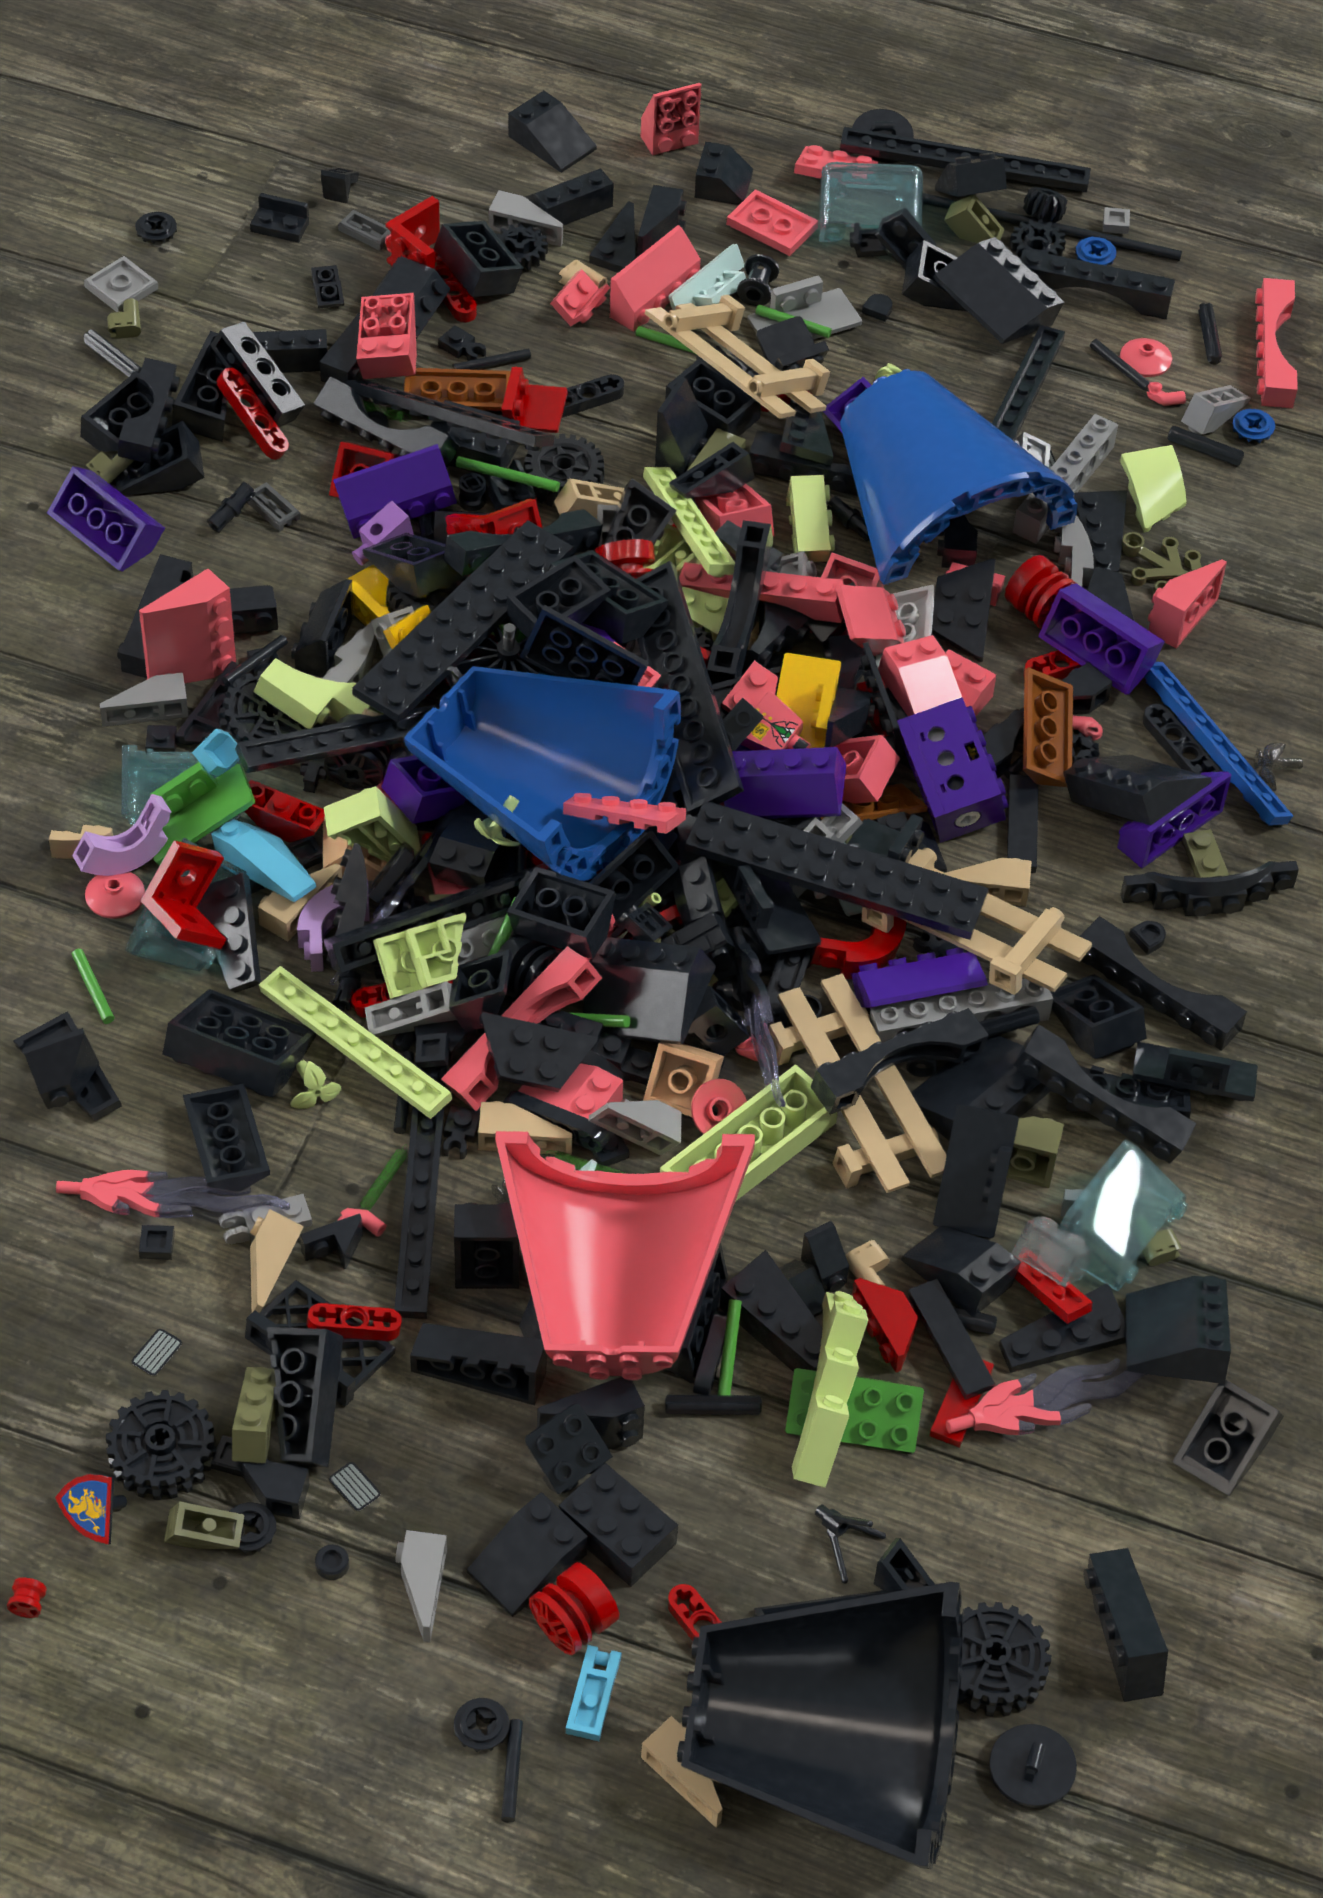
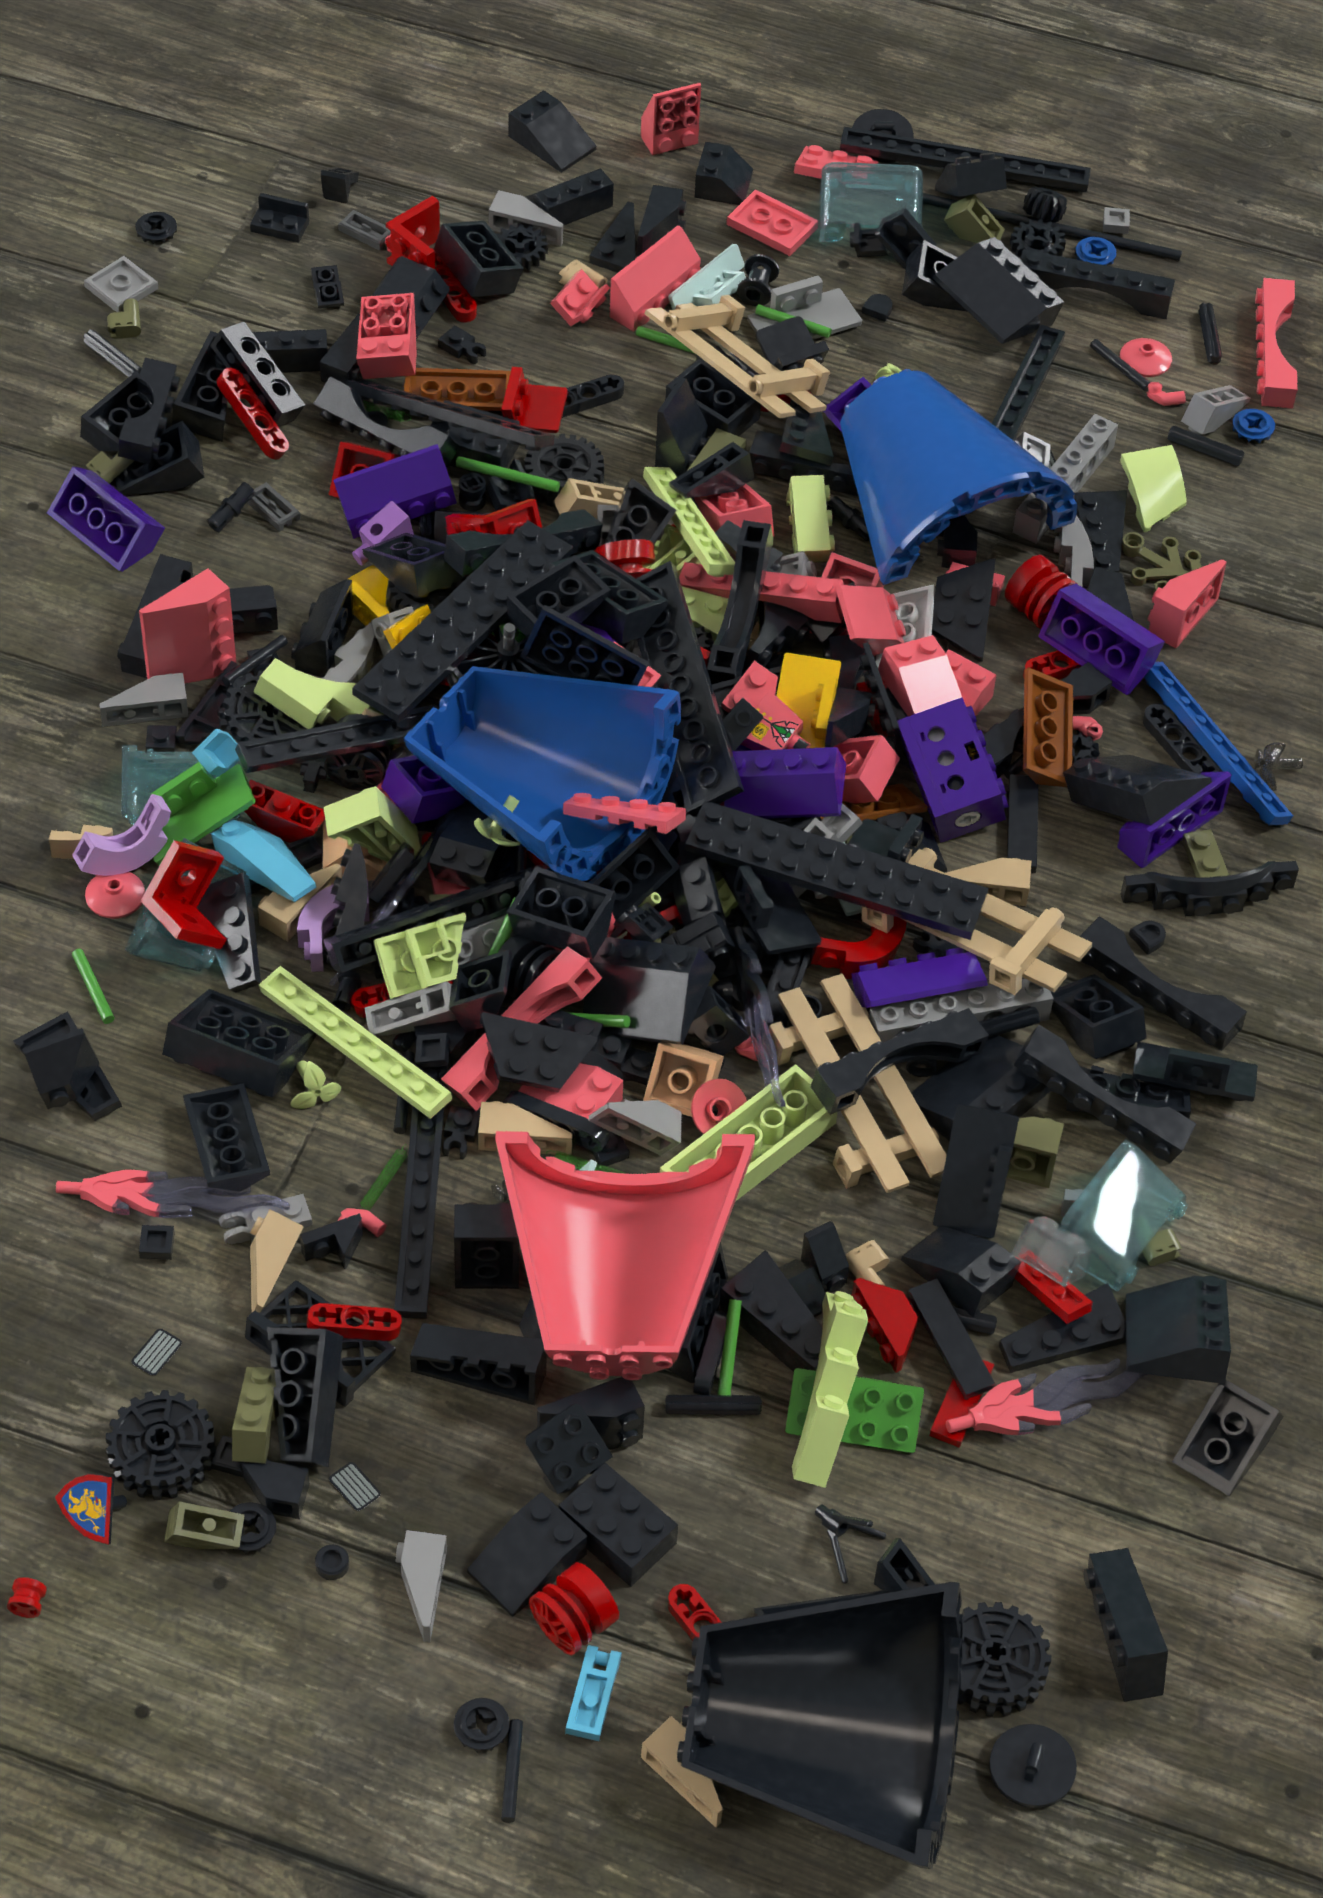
black bar [452,348,531,370] -> none

